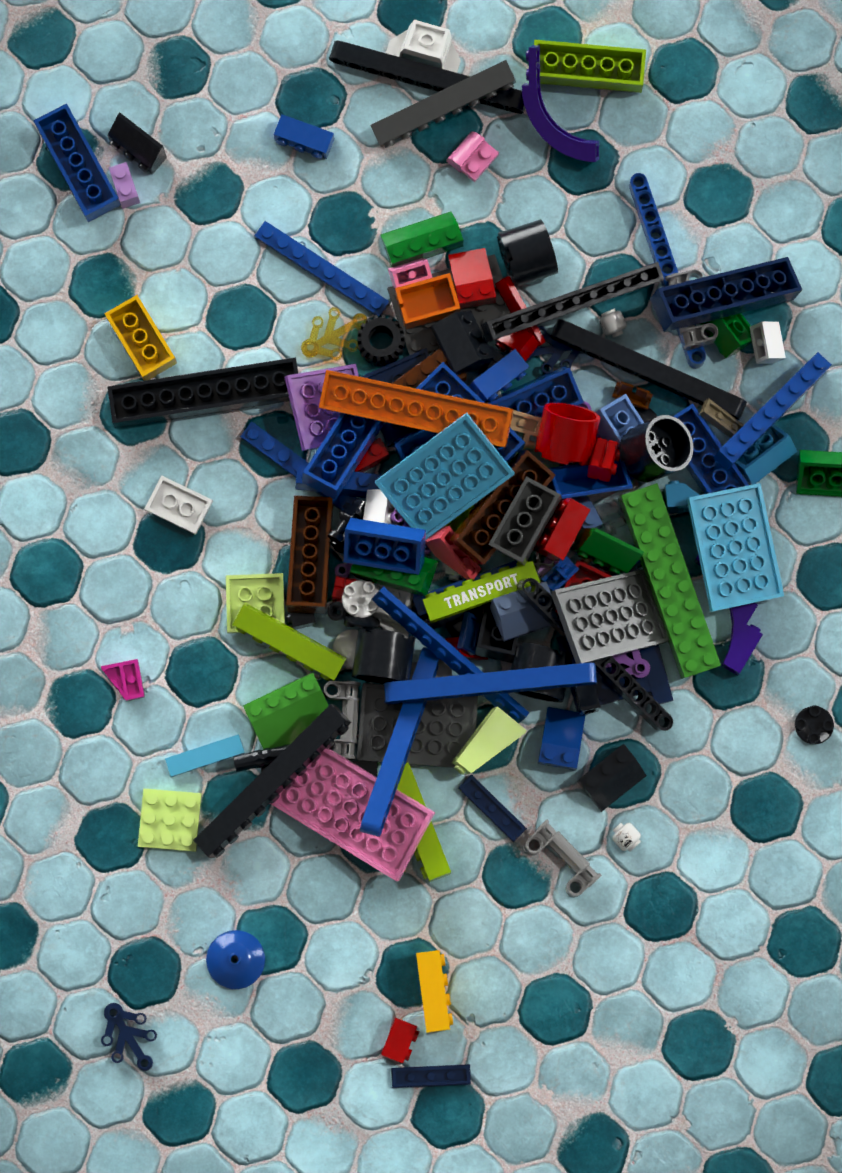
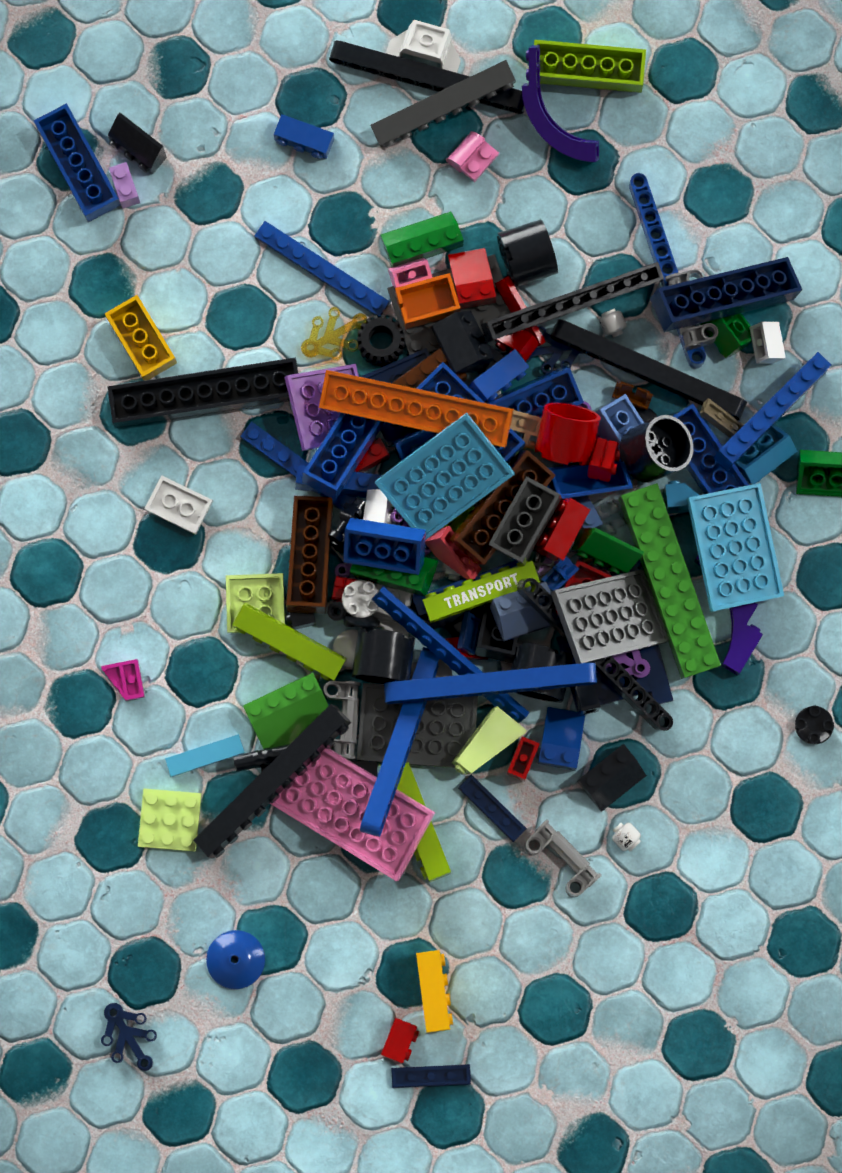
none -> red brick [507,736,540,781]

